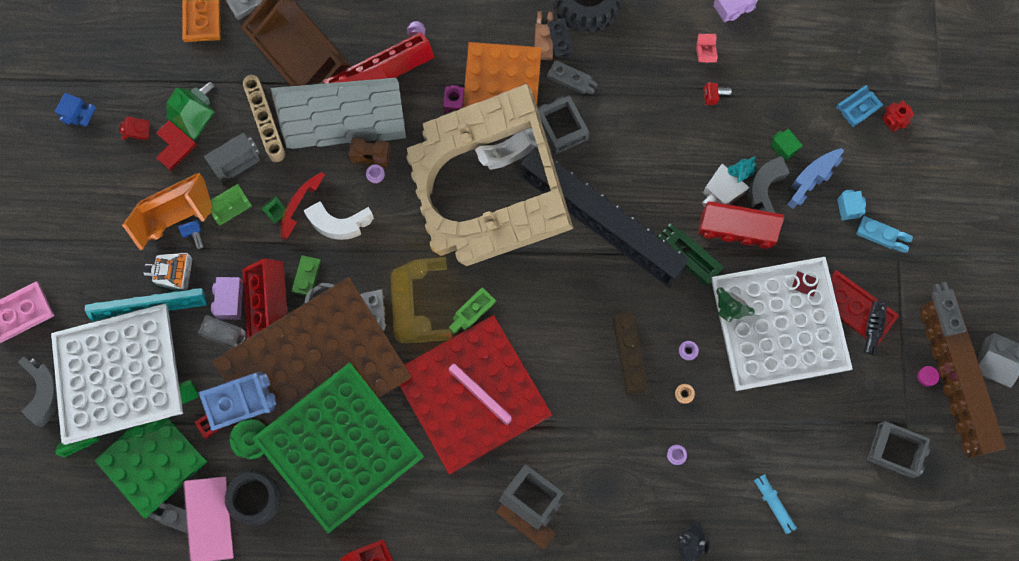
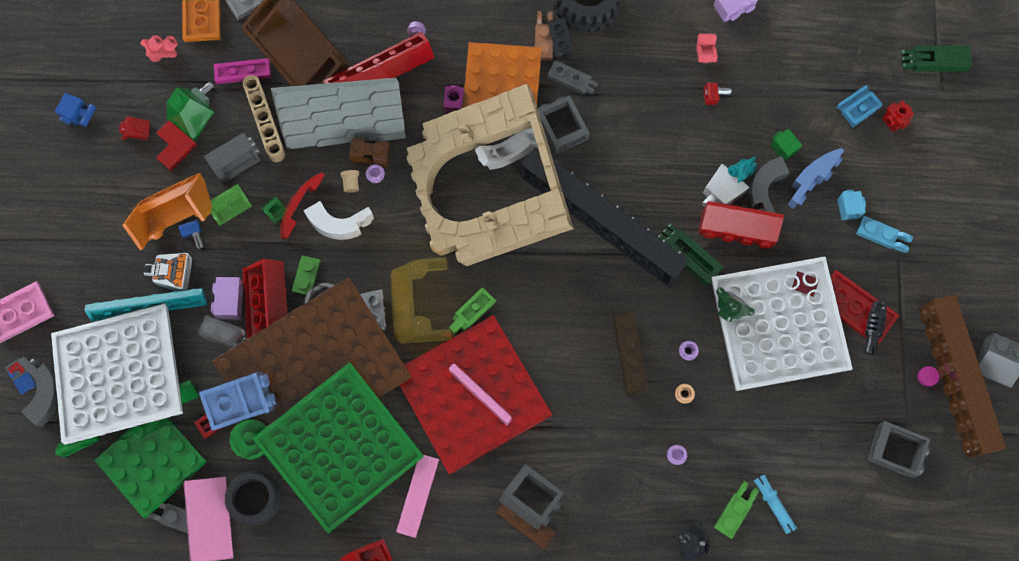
dark grey hinge [932,282,966,337] -> none
none -> sticker [5,358,36,395]
none -> coral hips [140,35,178,62]
none -> dark pink plate [214,58,271,84]
none -> tan bush [340,170,359,193]
none -> bright pink tile [396,455,439,538]
none -> bright green hinge [714,481,759,539]
none -> dark green hinge [901,46,972,72]

